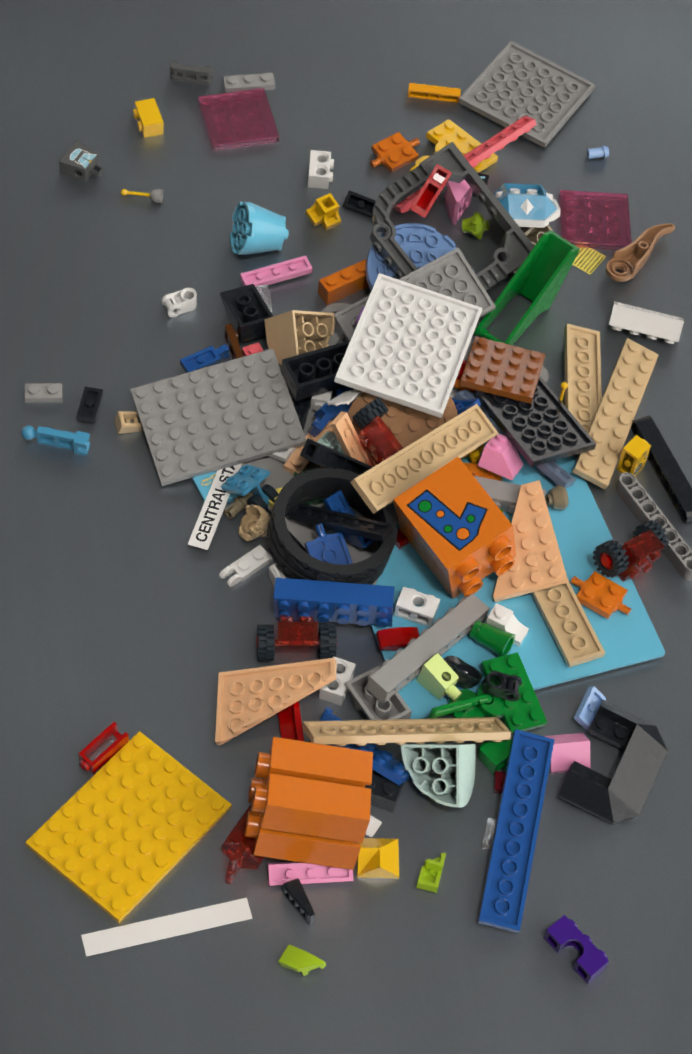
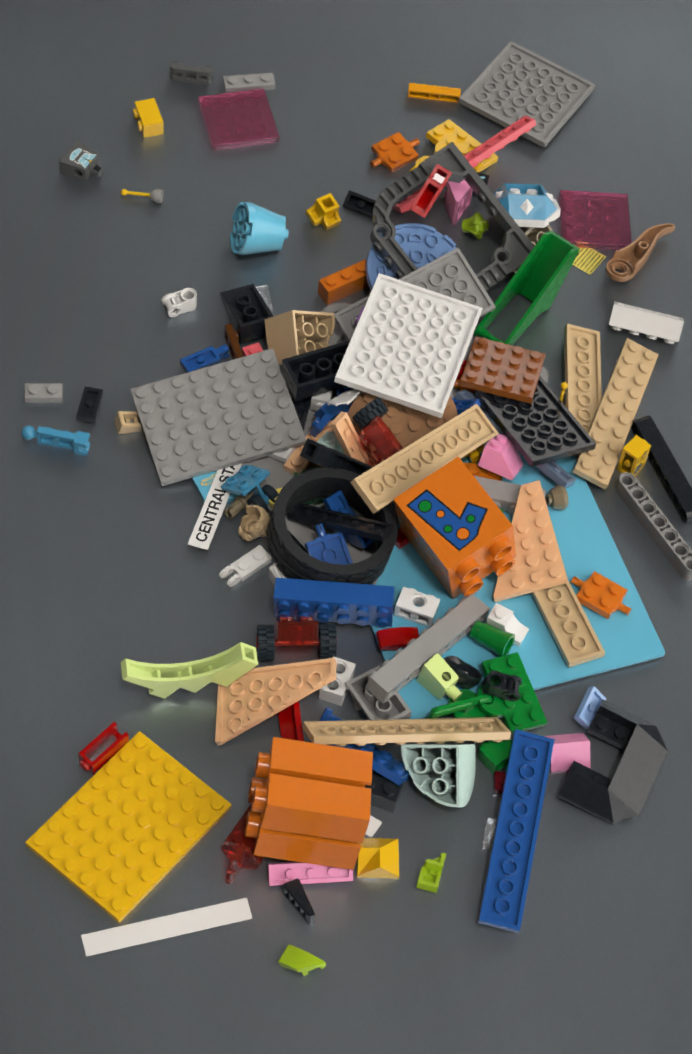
bright pink plate [240,256,313,288] -> none
white brick [308,150,334,189] -> none
dark purple arch [543,915,609,984] -> none
light blue pin [587,145,609,159] -> none
brick [593,520,669,582] -> none
none -> yellowish green arch [121,642,258,699]

